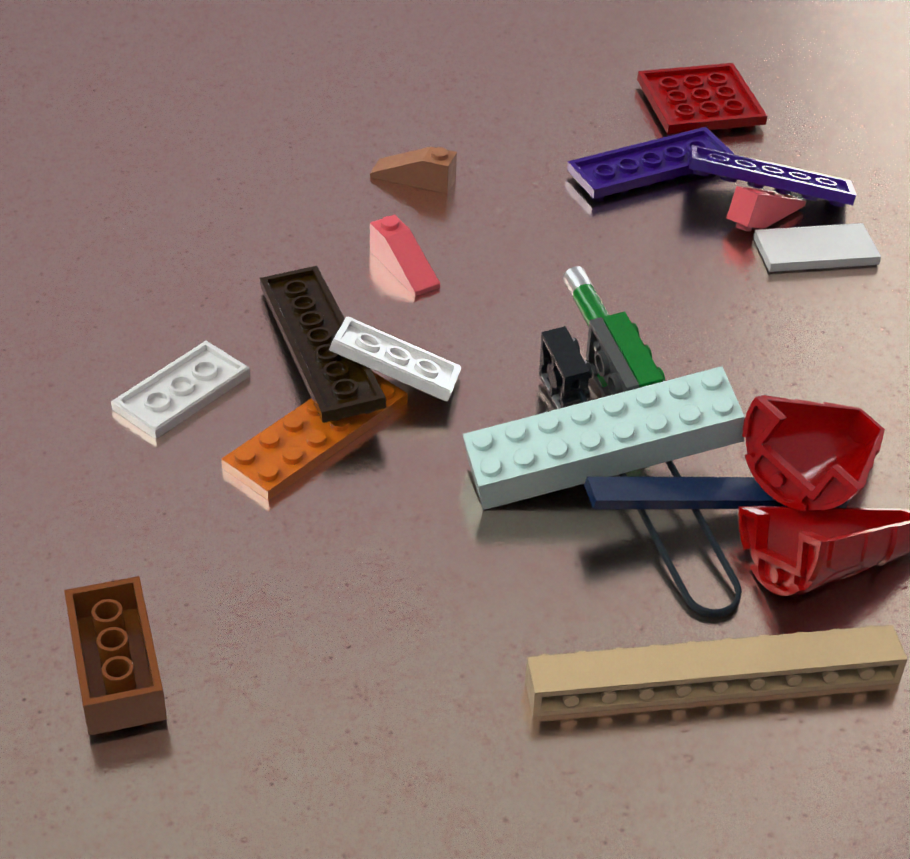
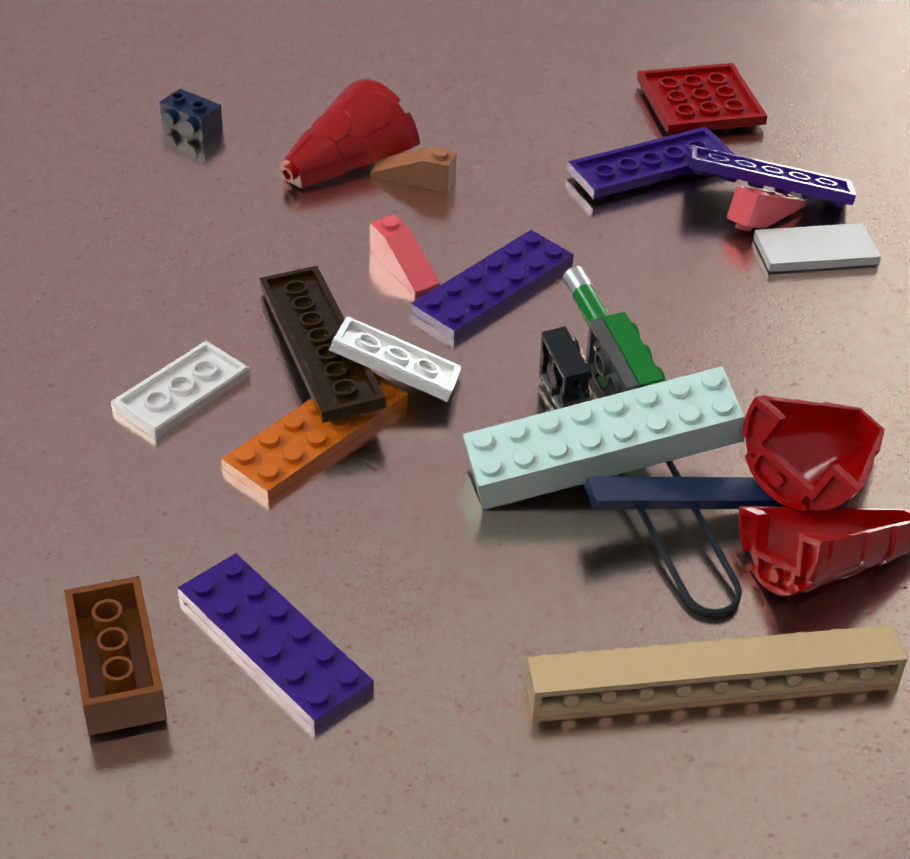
none -> dark blue brick [159,89,223,142]
none -> dark purple plate [177,553,374,730]
none -> red cone [281,79,420,188]
none -> dark purple plate [411,230,574,340]

